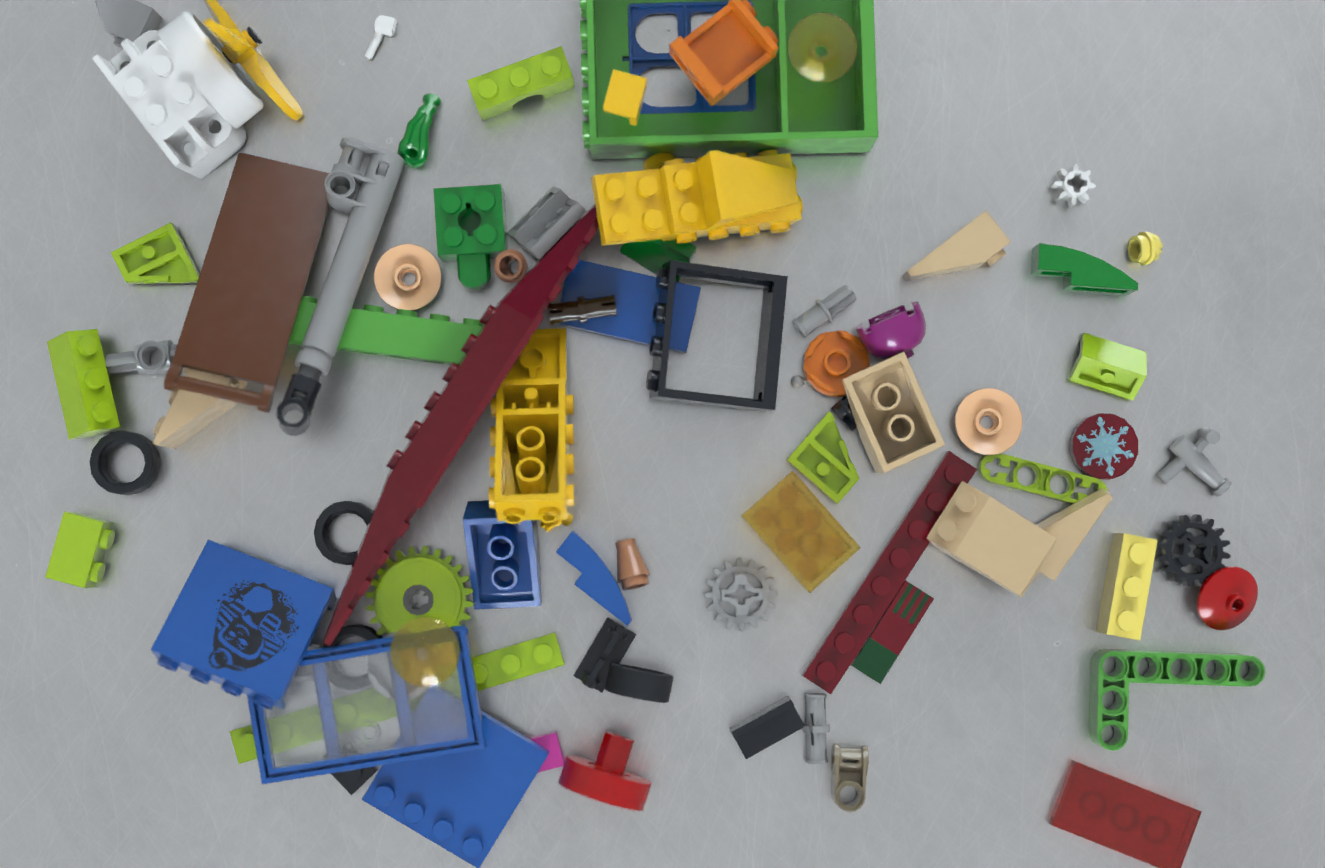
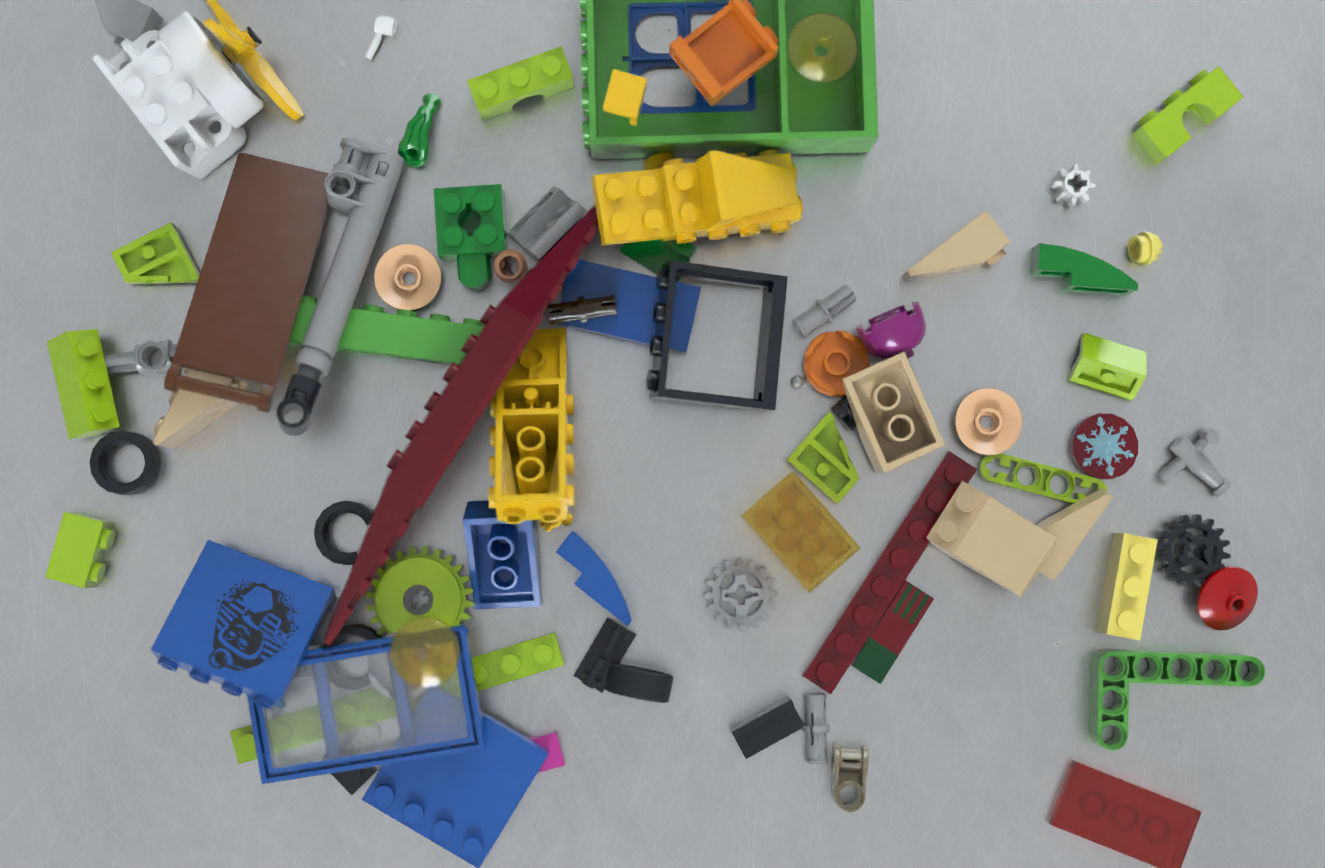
red piece [558,731,652,811] -> none
nougat cone [615,538,650,590] -> none
none -> lime arch [1132,66,1244,165]

